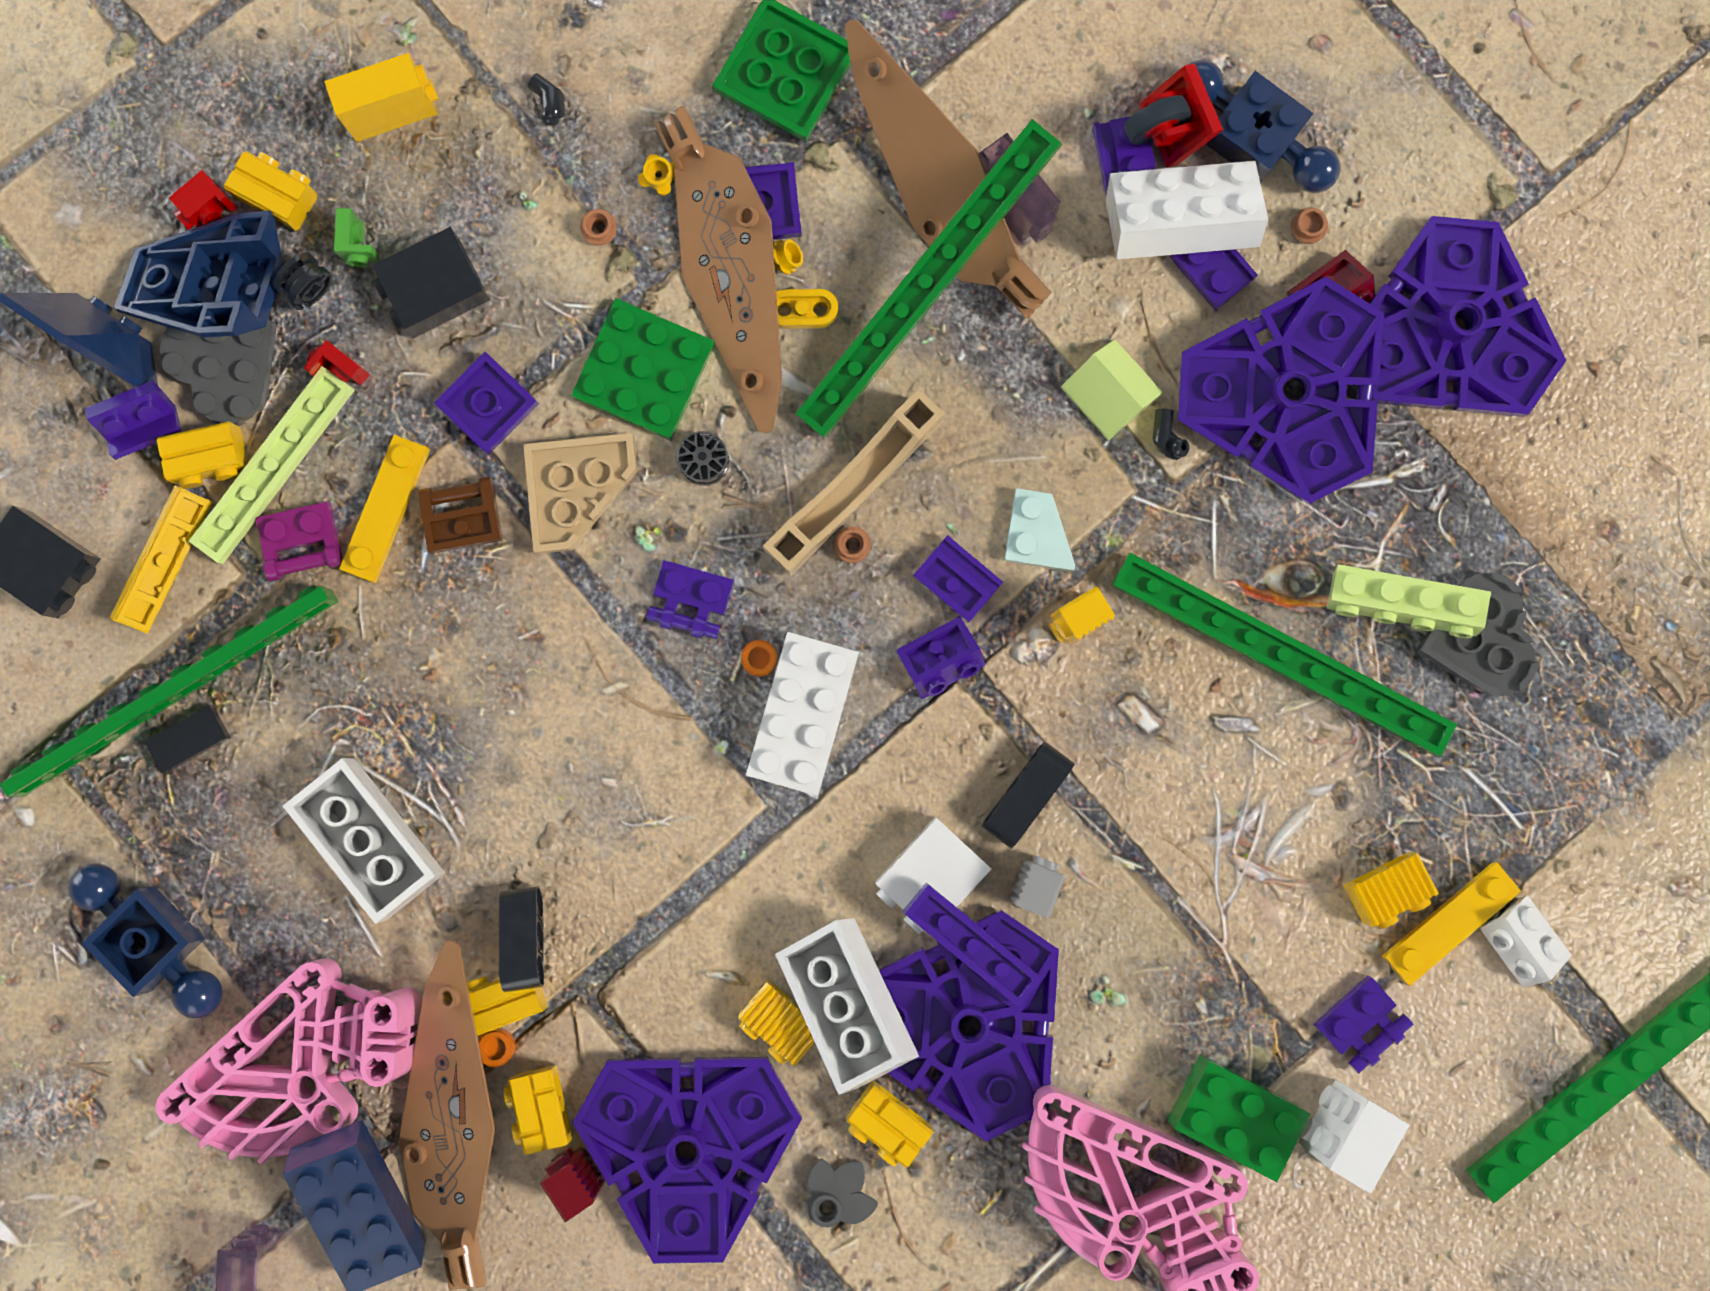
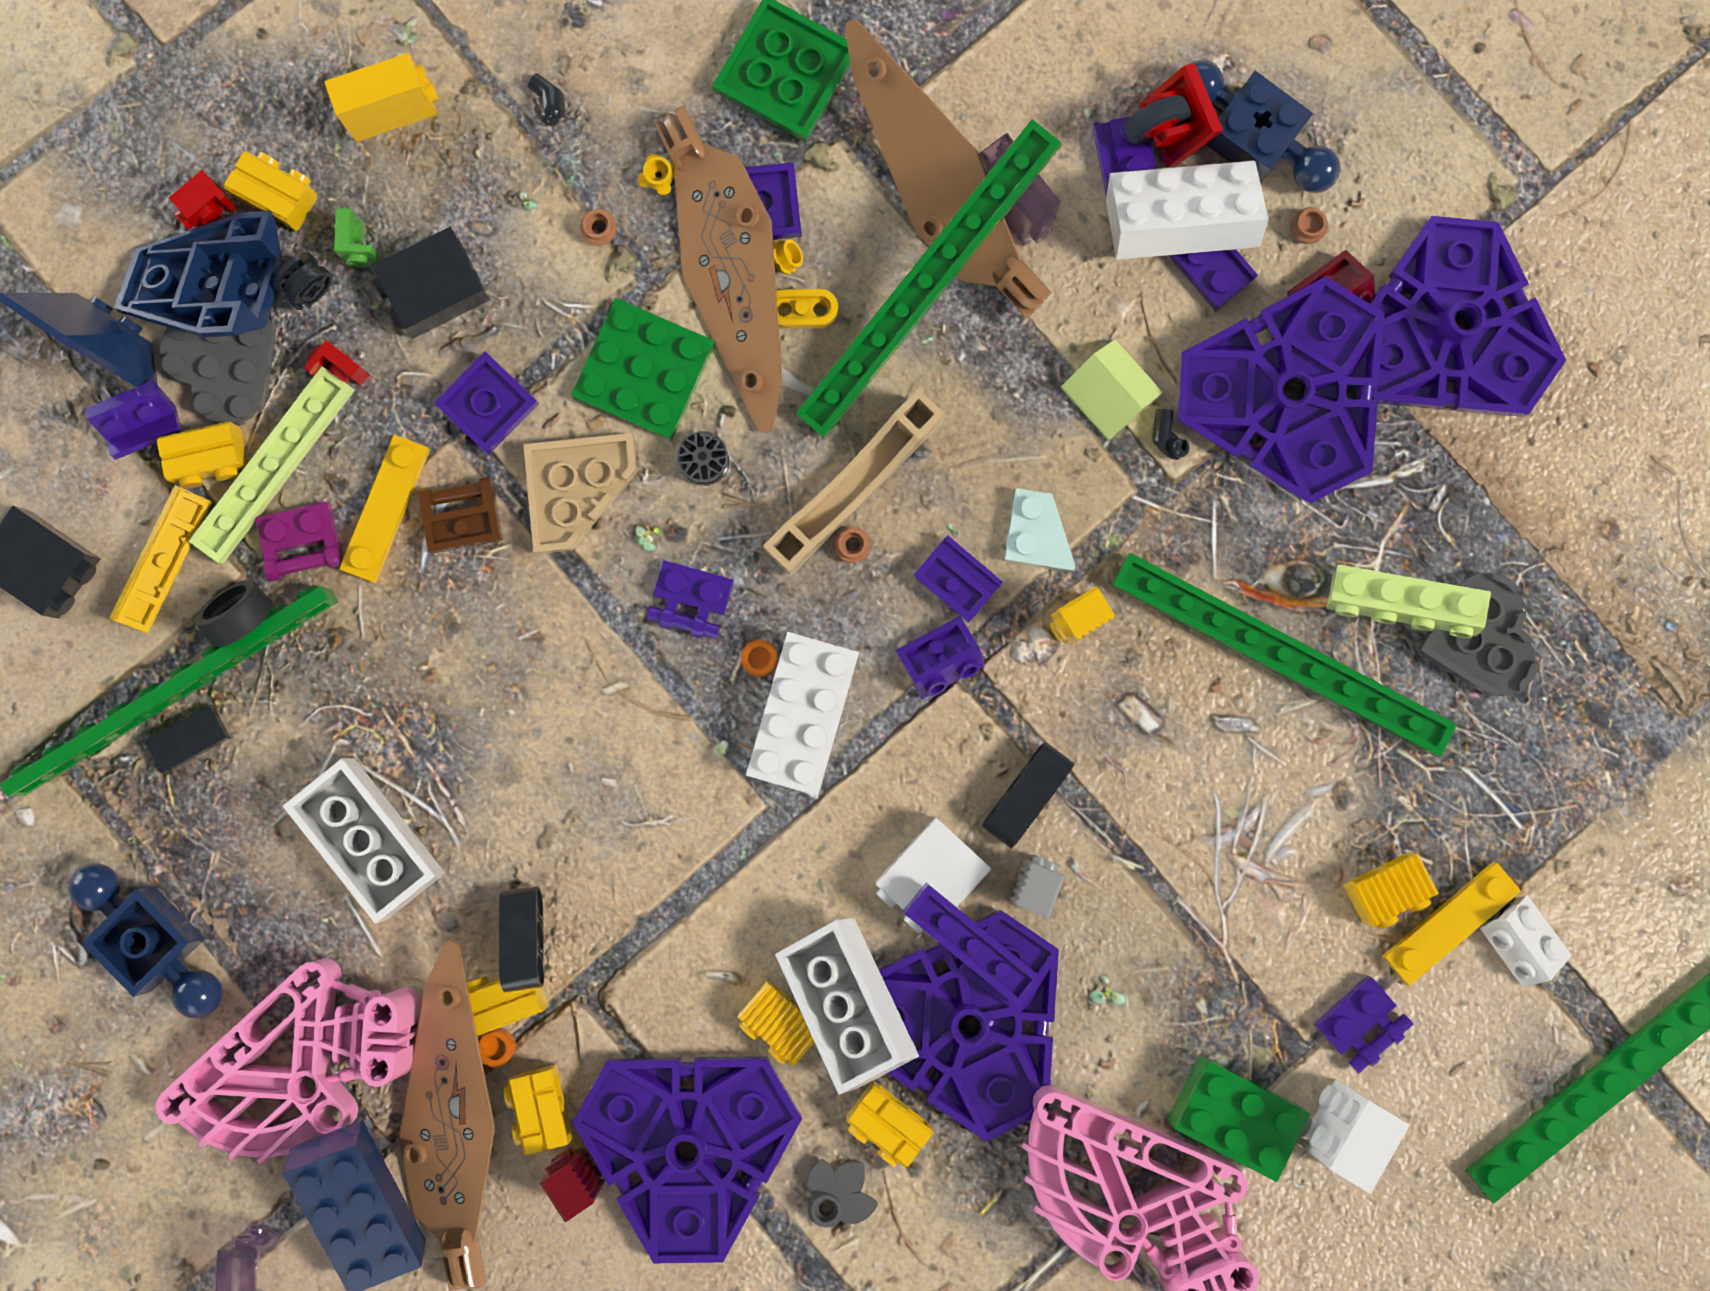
none -> black tyre [195,580,272,647]

